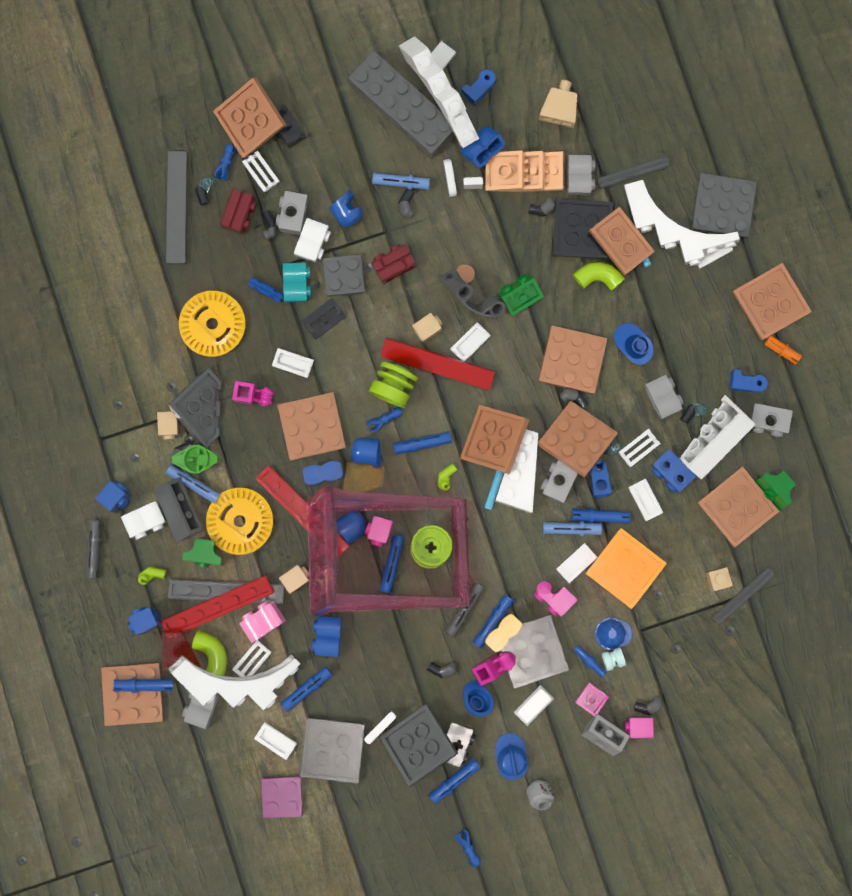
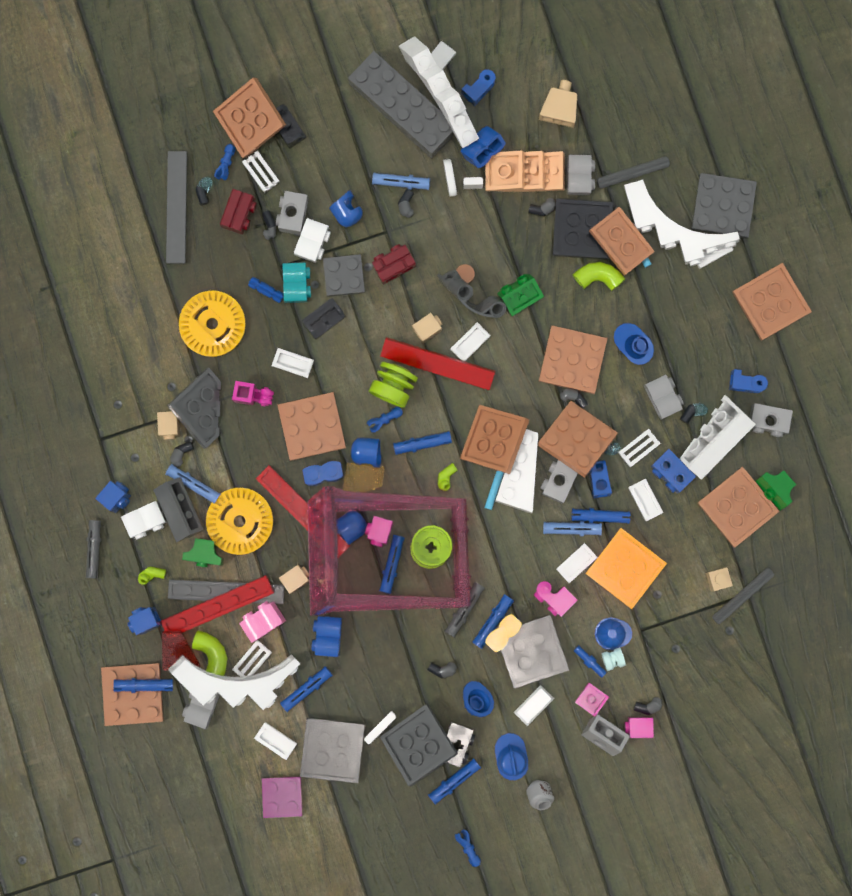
bright green hat [172,445,220,474] -> none
dark pink brick [472,651,516,686] -> none
orange axle [765,336,802,365] -> none

